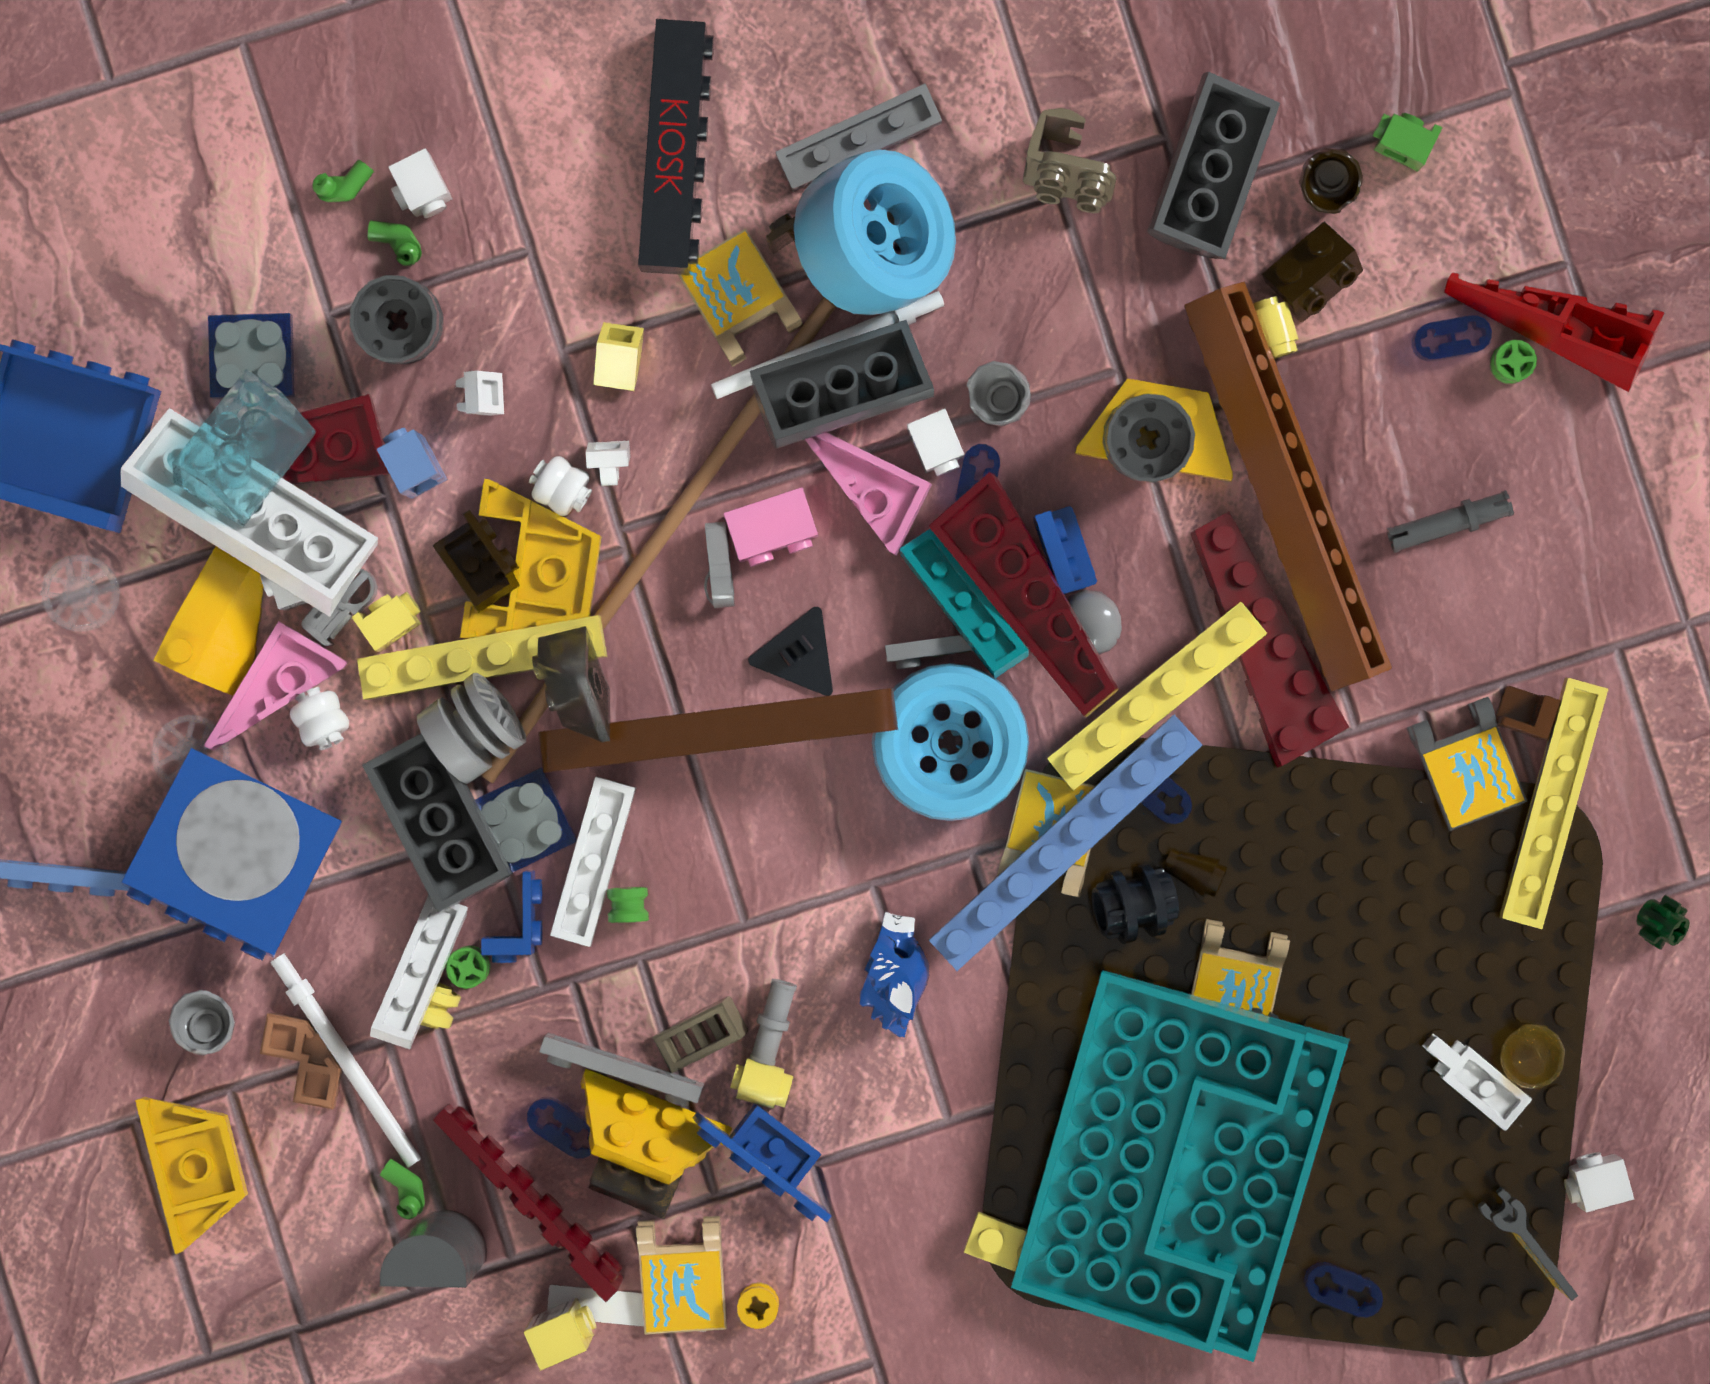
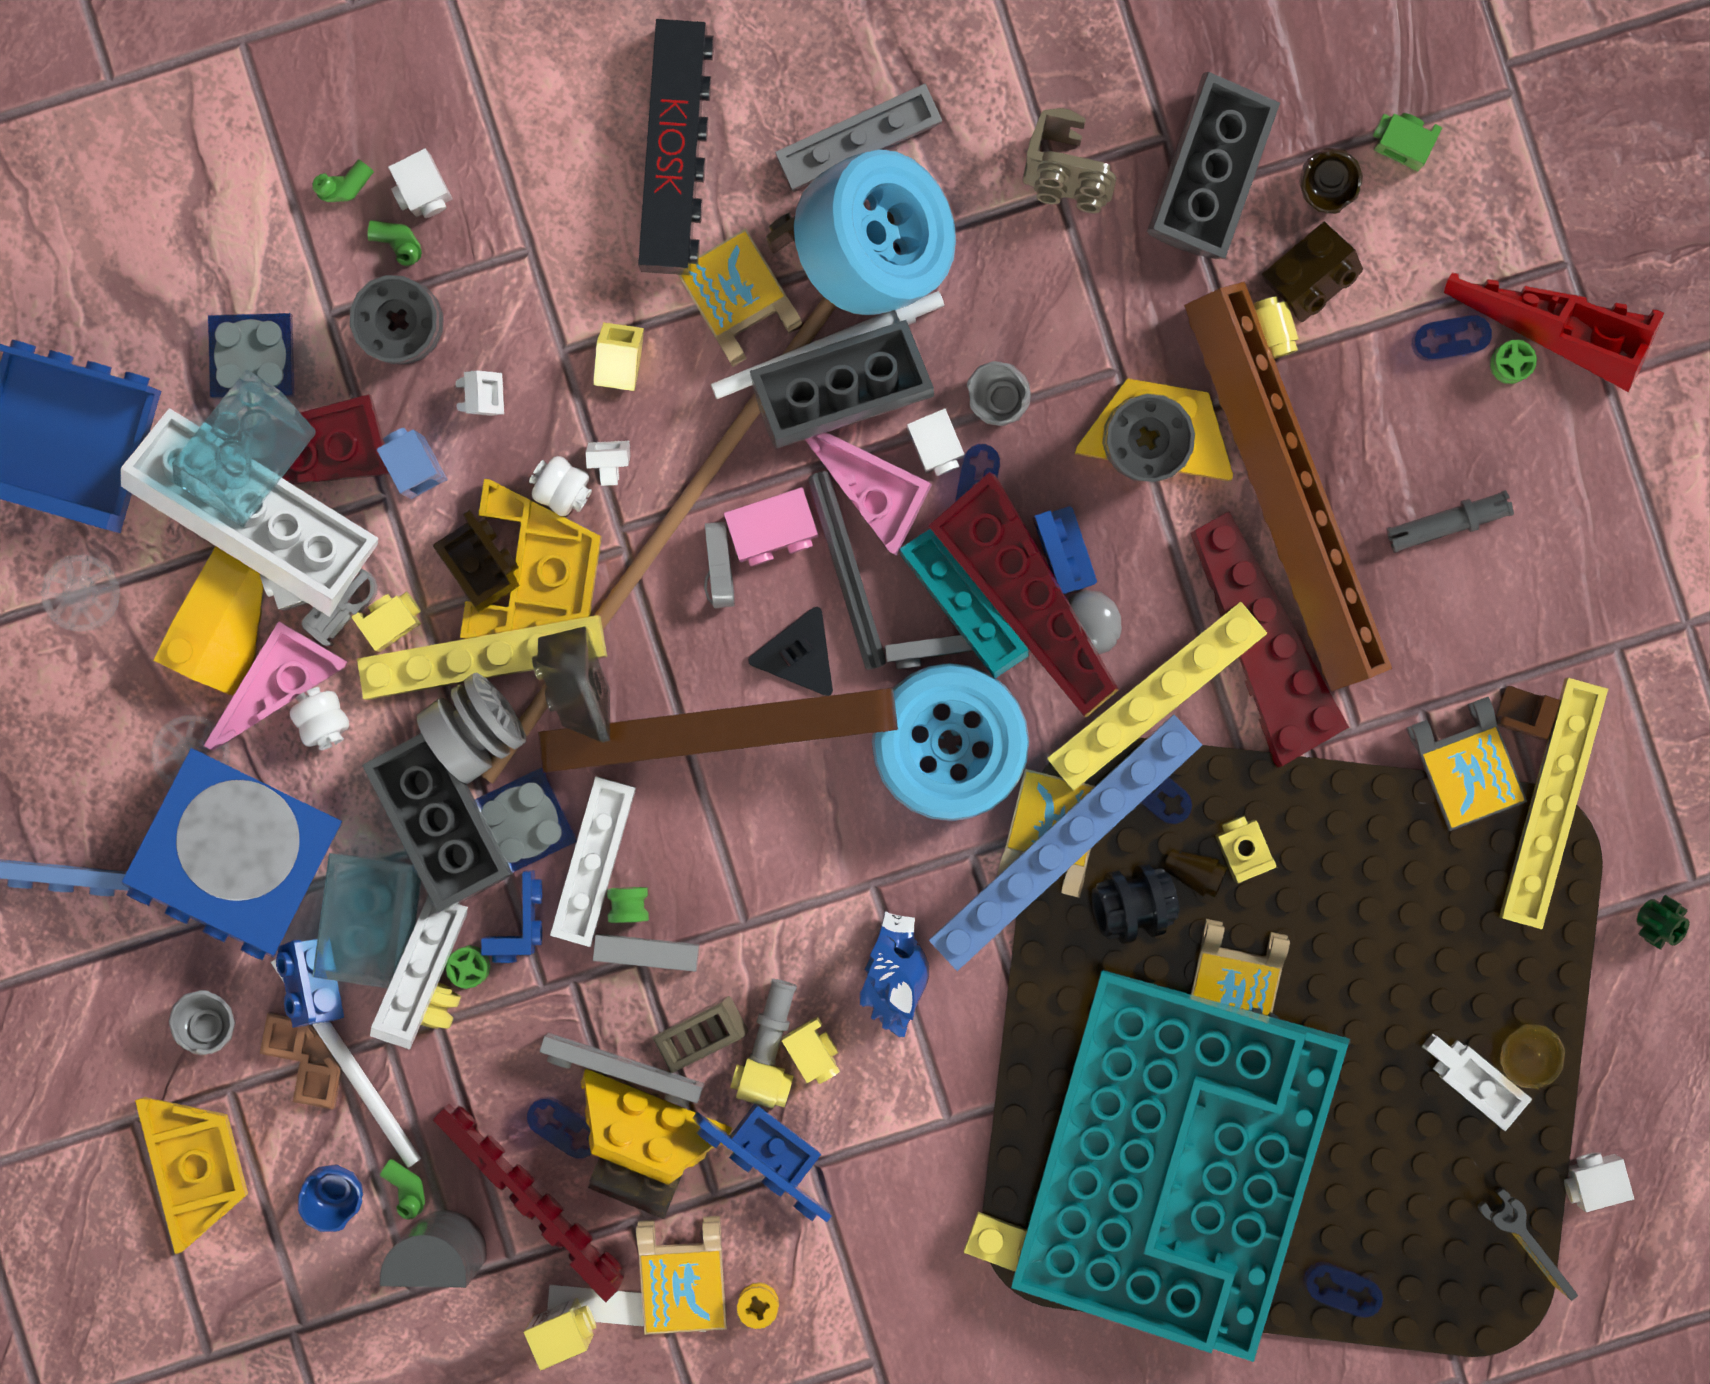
none -> blue bracket [276,937,344,1028]
none -> blue hair [298,1164,363,1232]
none -> clear light blue slope [312,853,421,989]
none -> light grey piece [593,934,700,972]
none -> light yellow brick [781,1016,840,1084]
none -> dark grey axle [808,471,886,670]
none -> light yellow brick [1215,816,1277,883]

